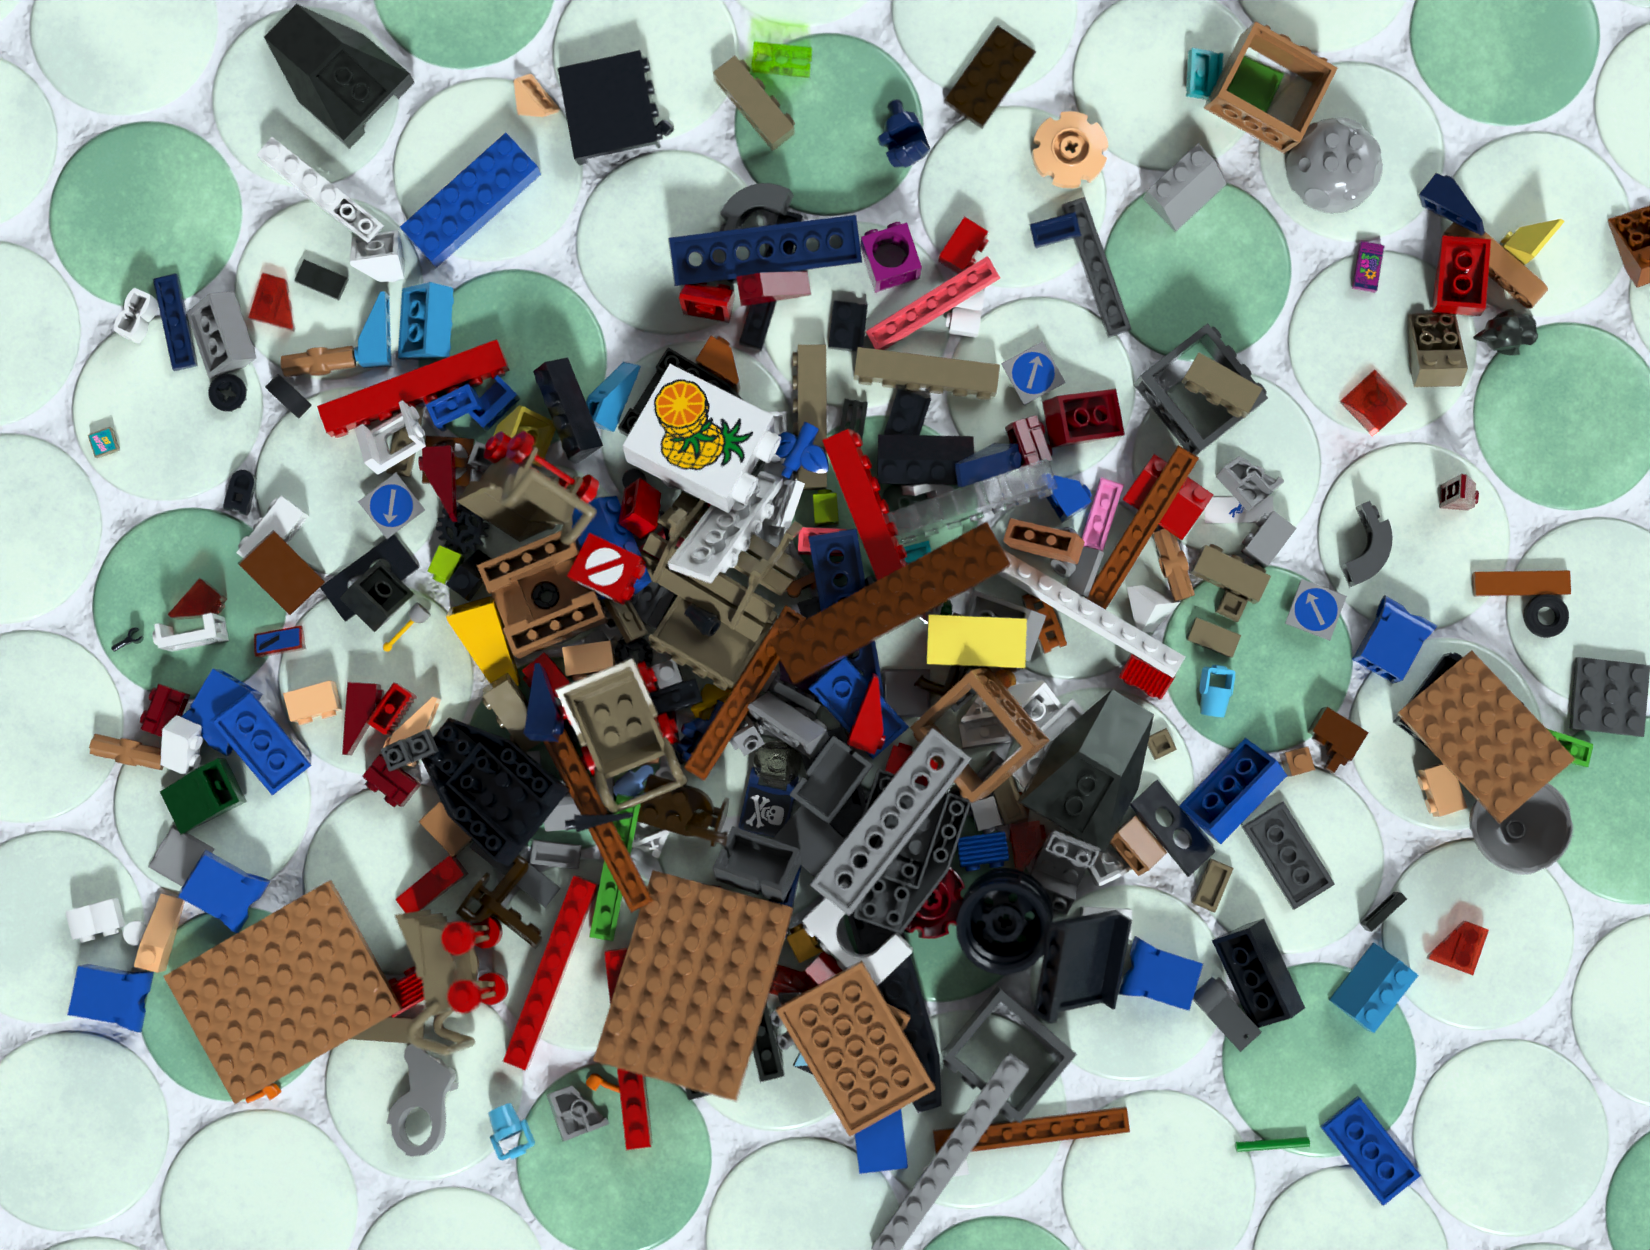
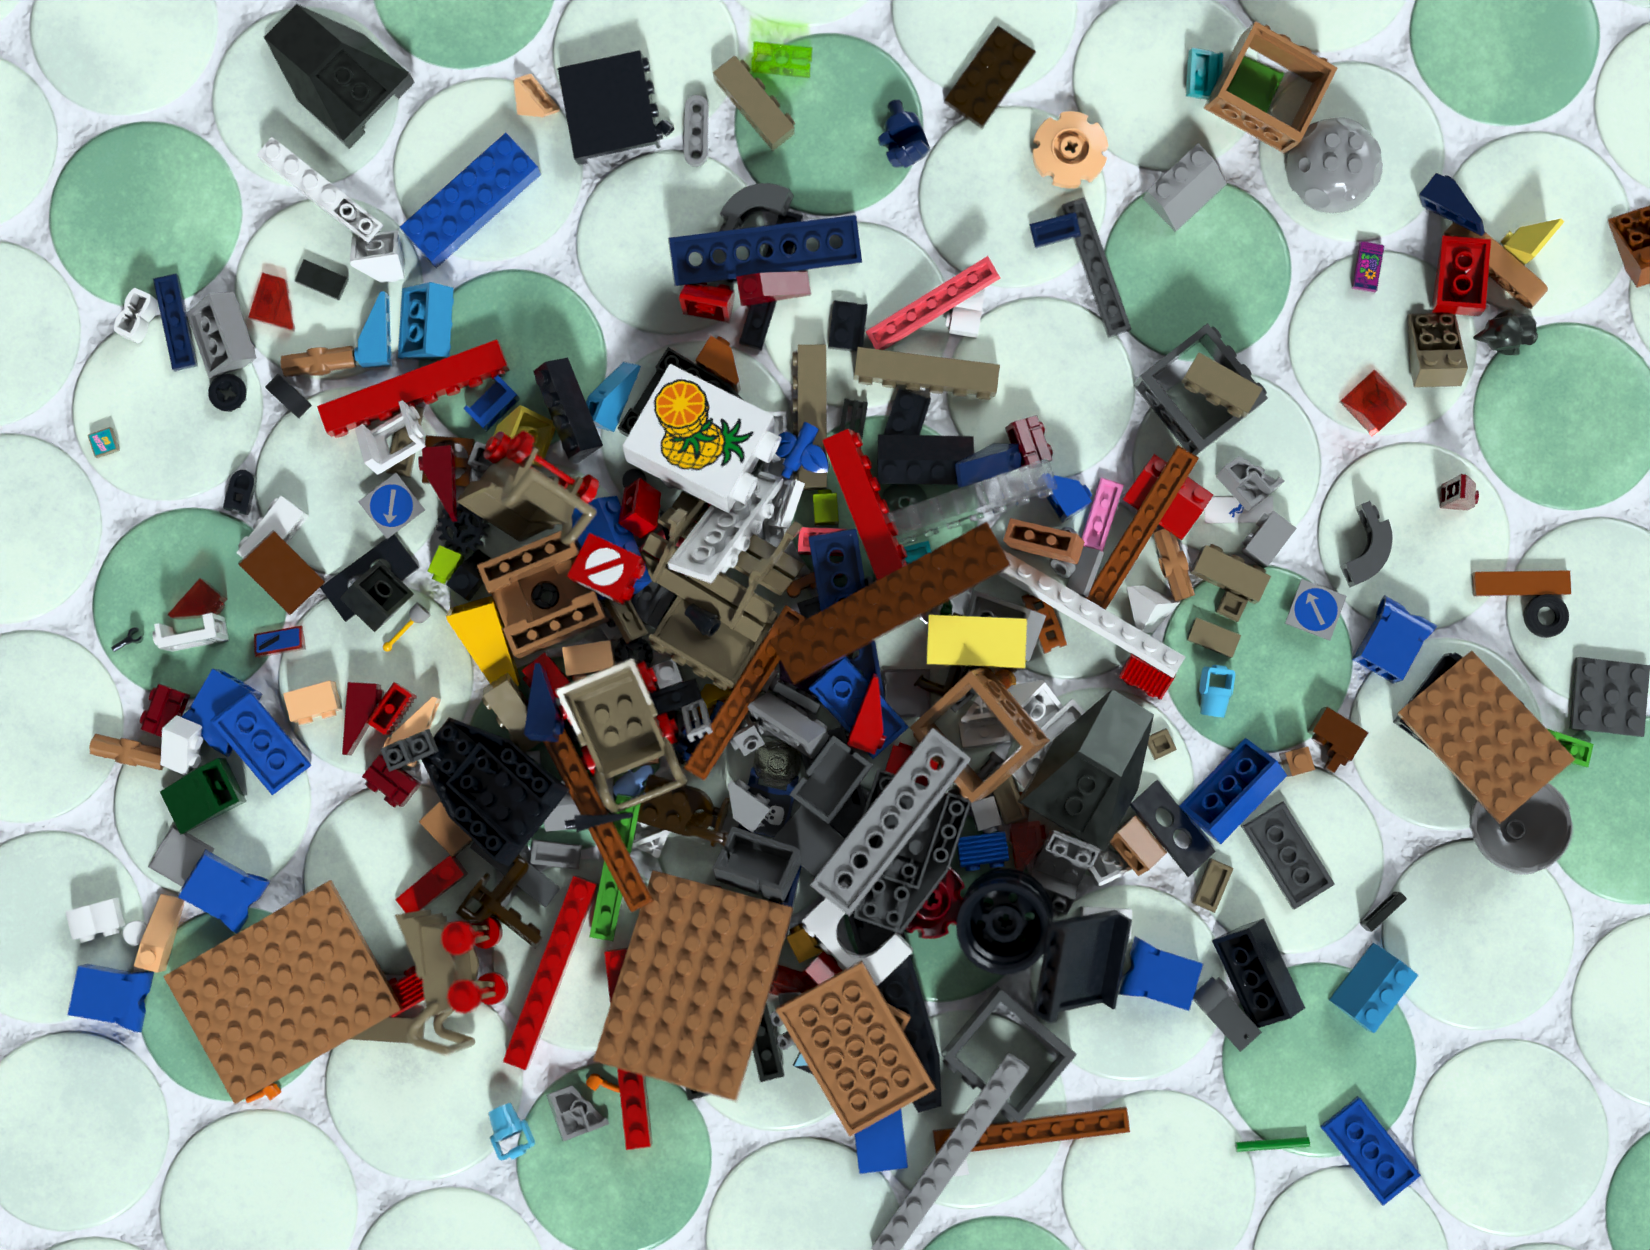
light grey animal [386,1044,459,1157] -> none
blue panel [426,384,485,432] -> none
magenta brick [860,222,922,293] -> none
white slope [901,484,954,499] -> none
red brick [938,216,989,274] -> none
piece [1001,341,1066,405] -> none
dark red slope [1042,389,1125,448] -> none
light nougat brick [1417,763,1467,817] -> none
clear red wing [1426,921,1489,975] -> none
none -> light grey tile [681,699,713,742]
none -> light grey plate [684,95,709,167]
none -> light grey slope [728,779,771,833]

